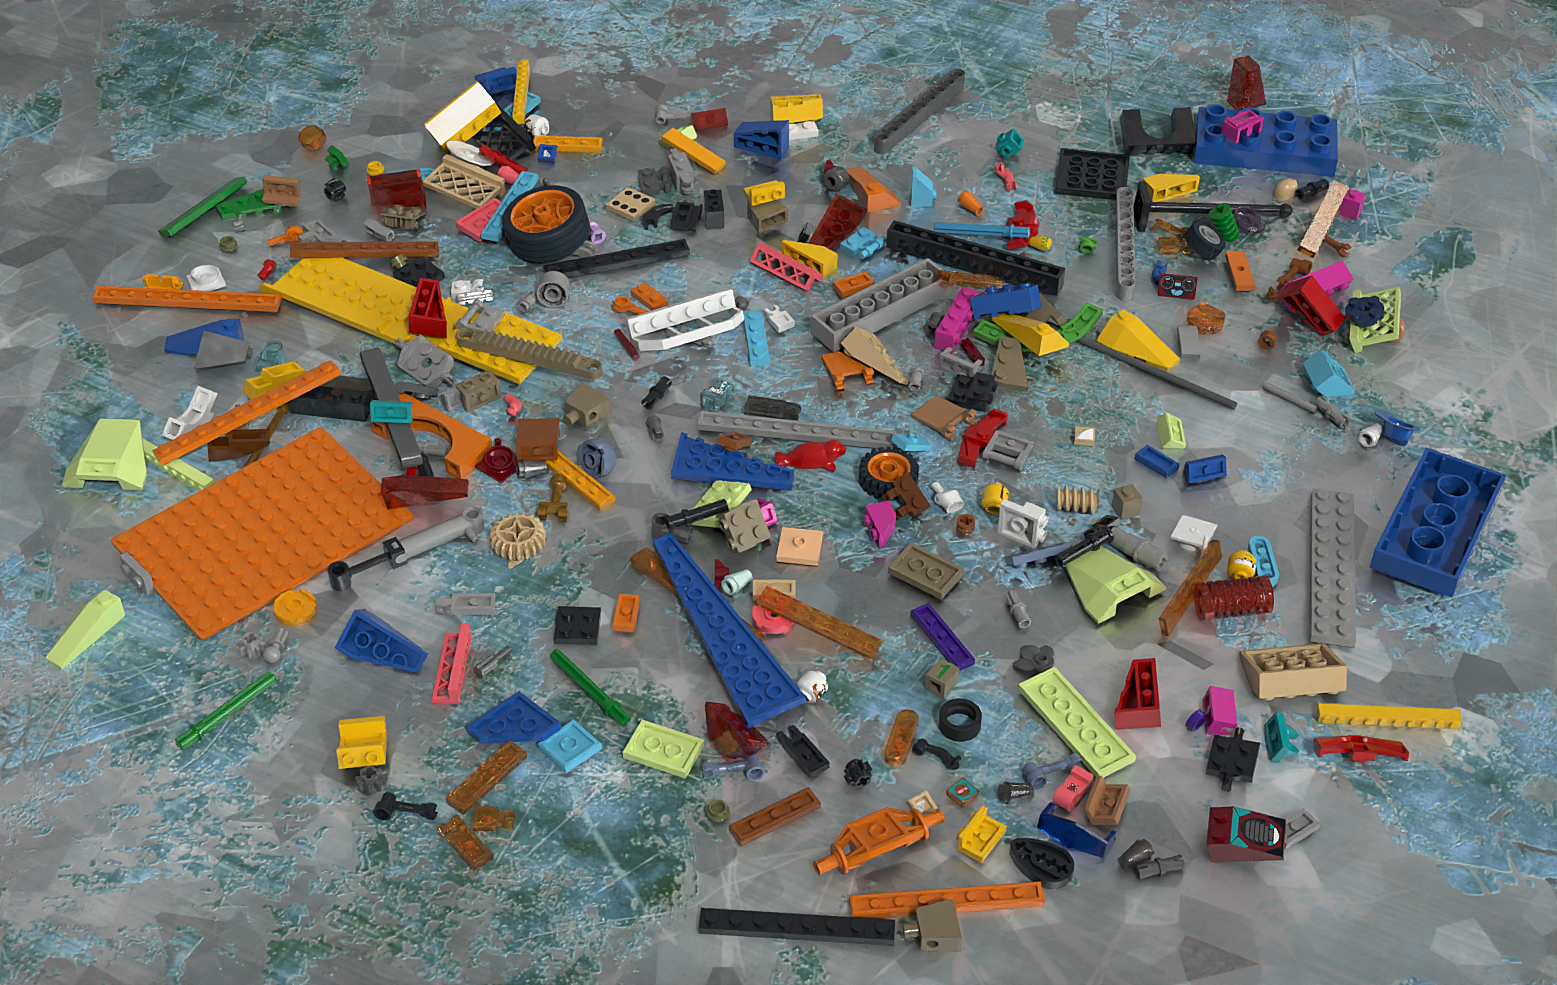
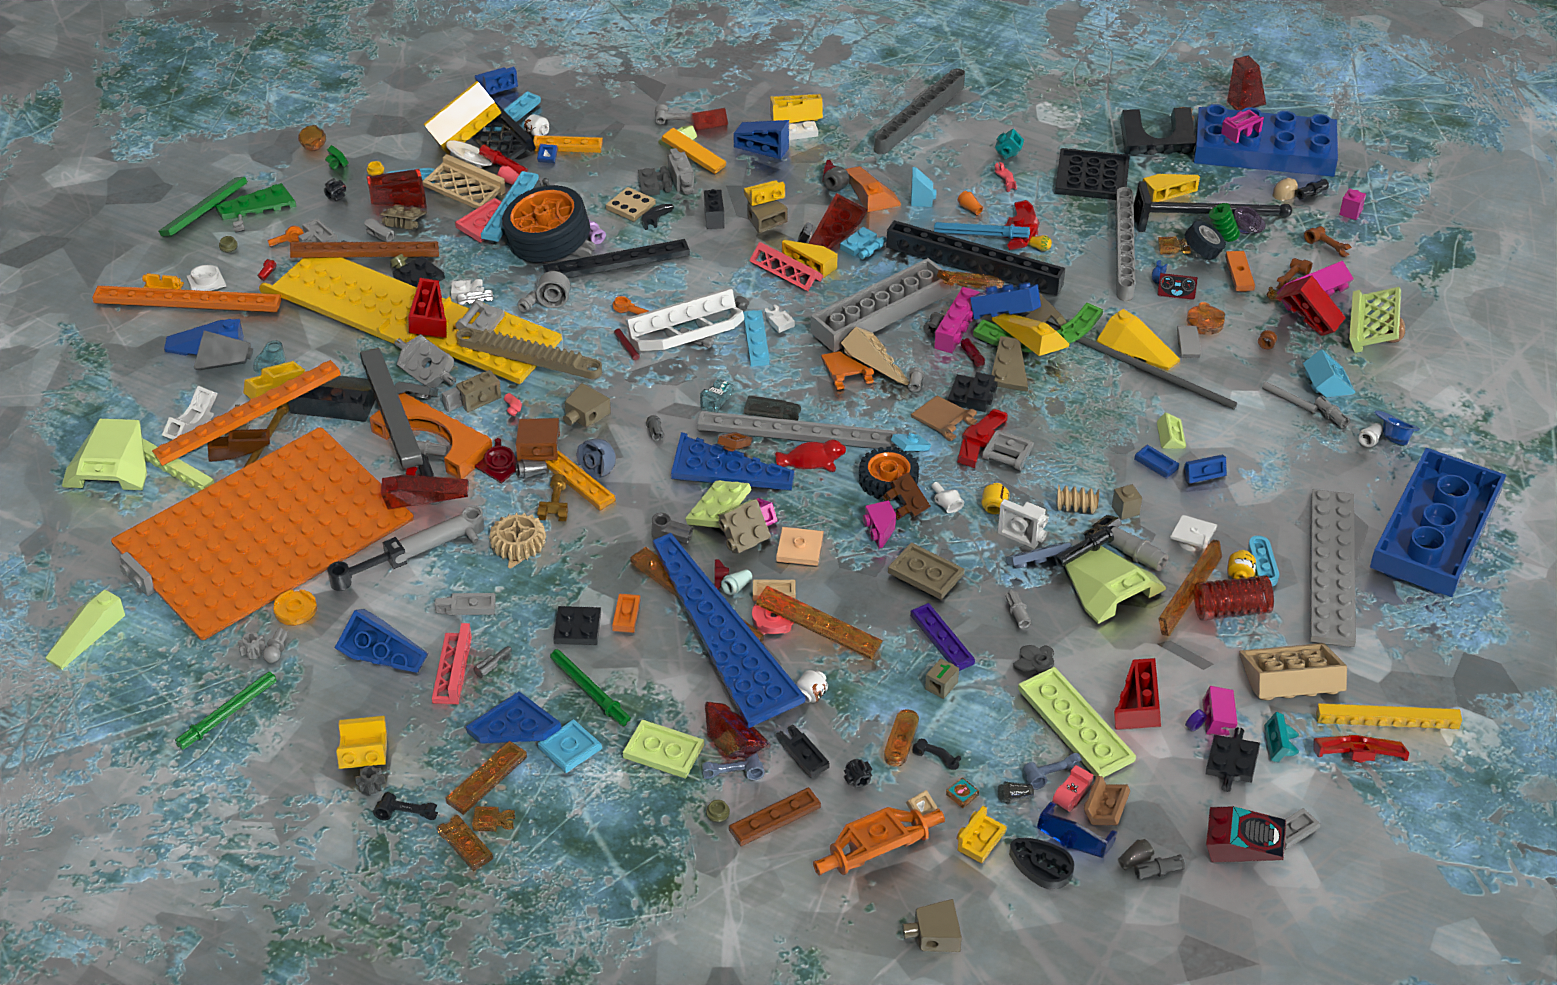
medium nougat bracket [262,175,302,207] -> none
teal tile [370,400,413,423] -> none
yellow piece [512,59,530,124] -> none
orange plate [631,282,669,311] -> none
black pin [641,376,672,409] -> none
black pin [664,498,729,533] -> none
black plate [670,202,703,232] -> none
black plate [699,908,895,946] -> none
orange plate [833,271,875,298] -> none
orange tile [849,881,1045,919] -> none
light grey hinge [939,347,983,377] -> none
black tyre [939,698,982,742] -> none
dark orange bush [956,514,975,534] -> none
tan tile [1074,426,1095,446] -> none
bright green plate [1078,237,1097,254] -> none
clear orange piece [1149,219,1188,240] -> none
clear orange tile [1297,180,1350,258] -> none
dark blue plate [1345,296,1384,327] -> none

